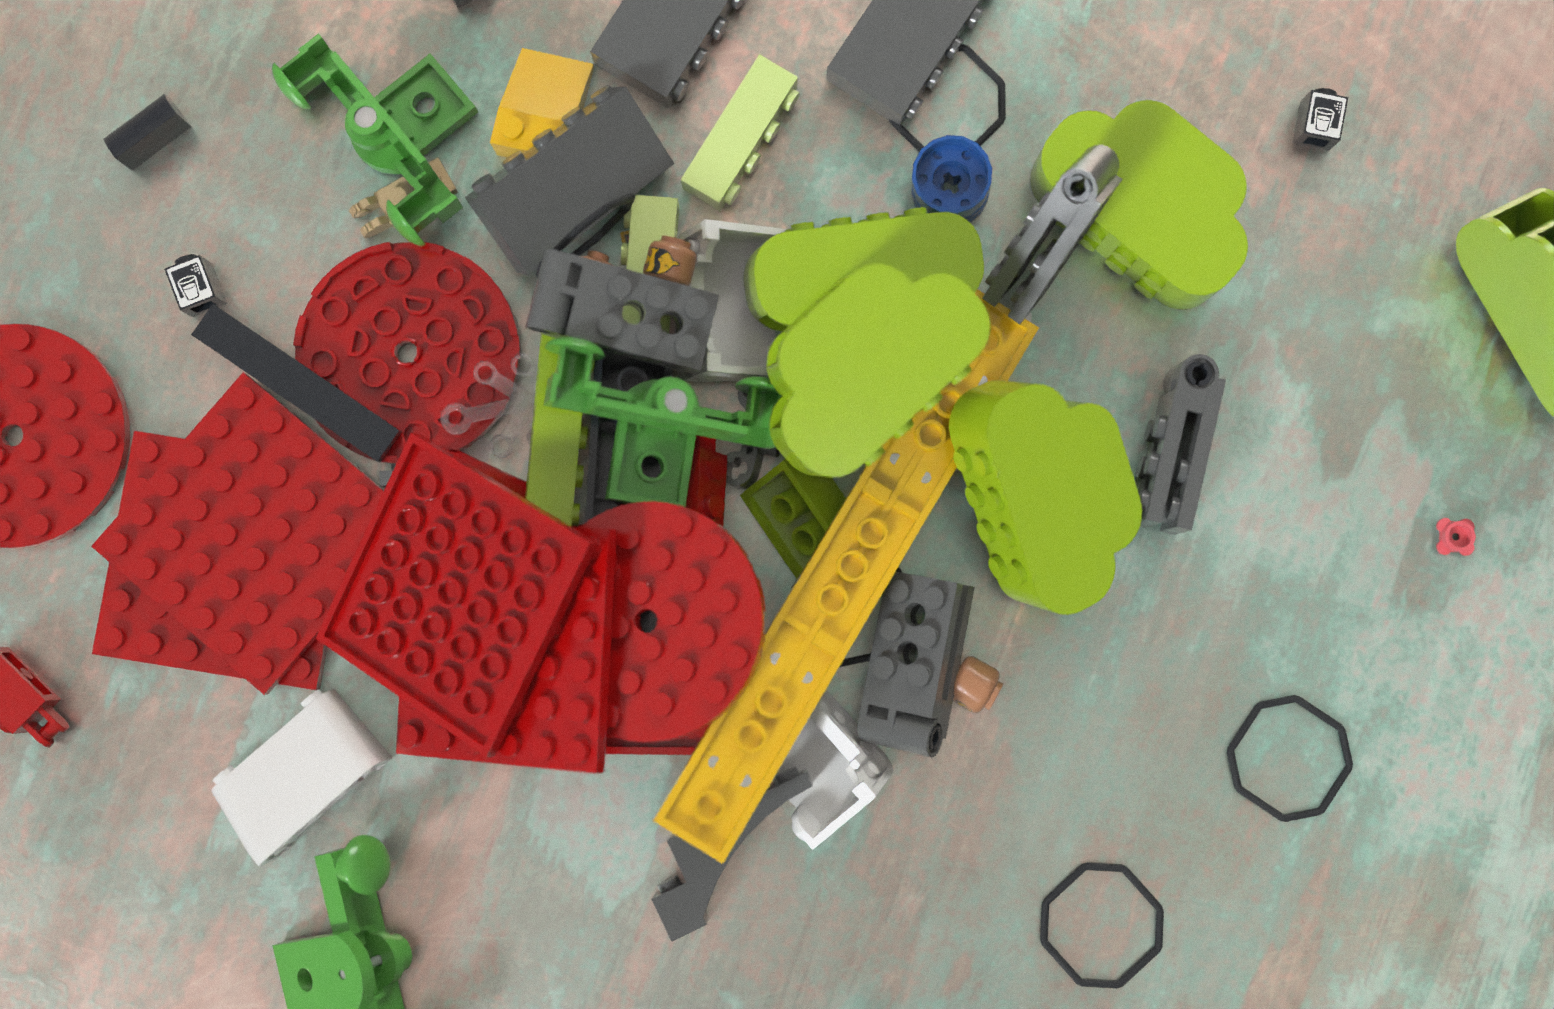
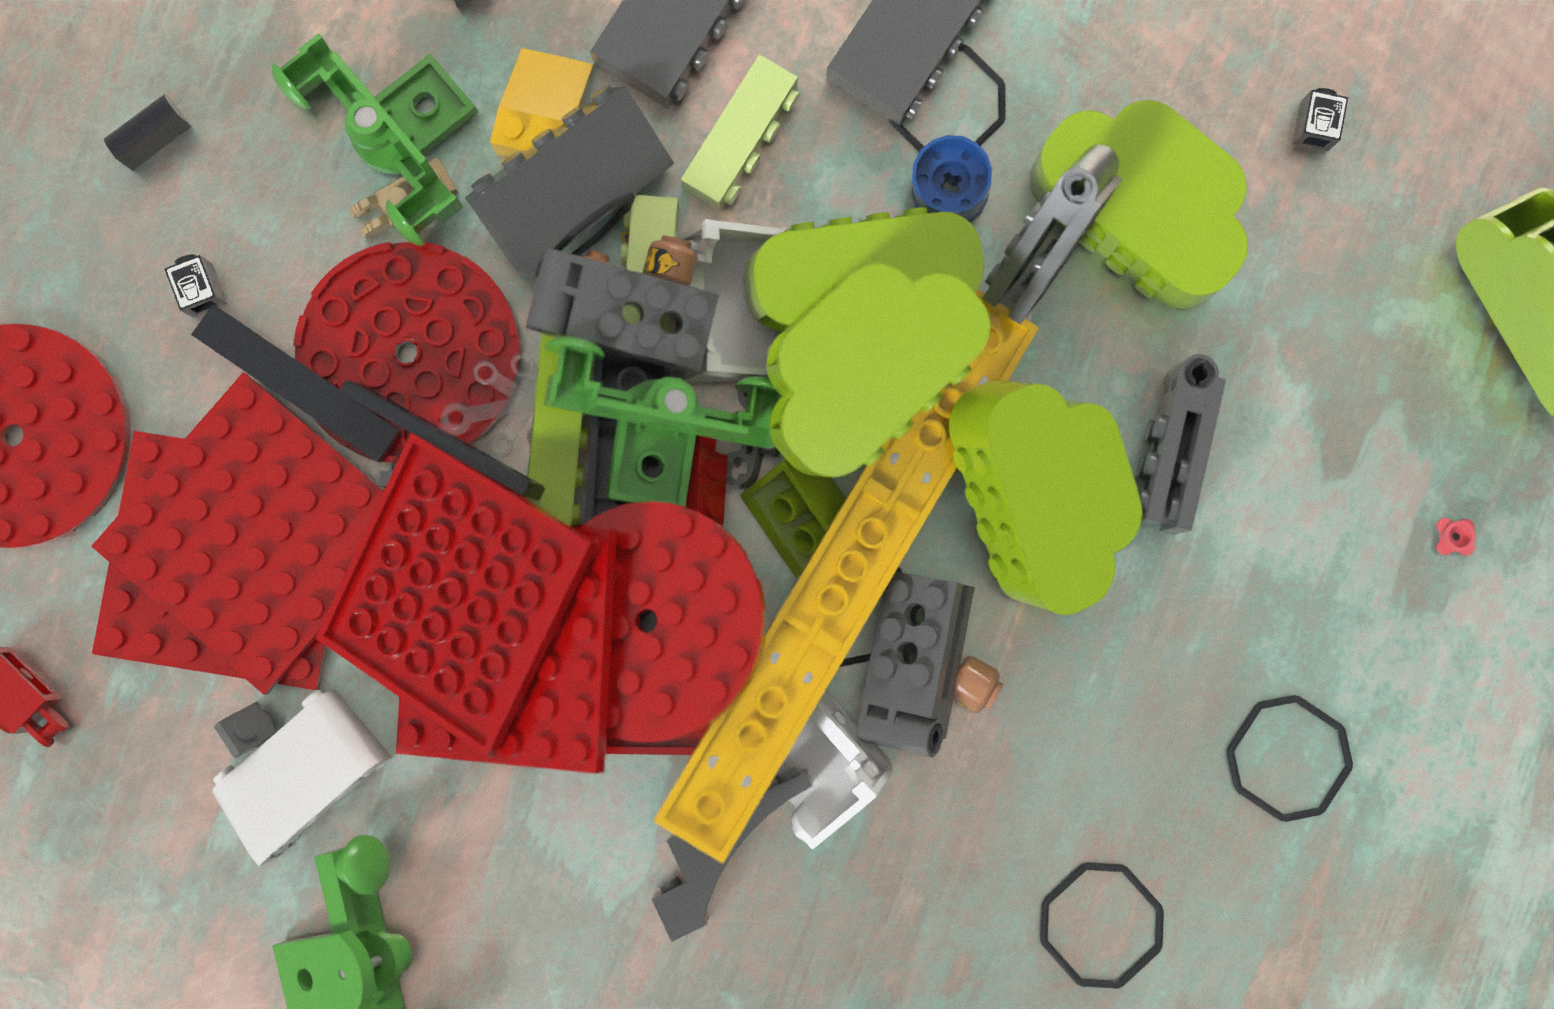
none -> dark grey bracket [214,701,277,759]
none -> black tile [339,380,546,500]

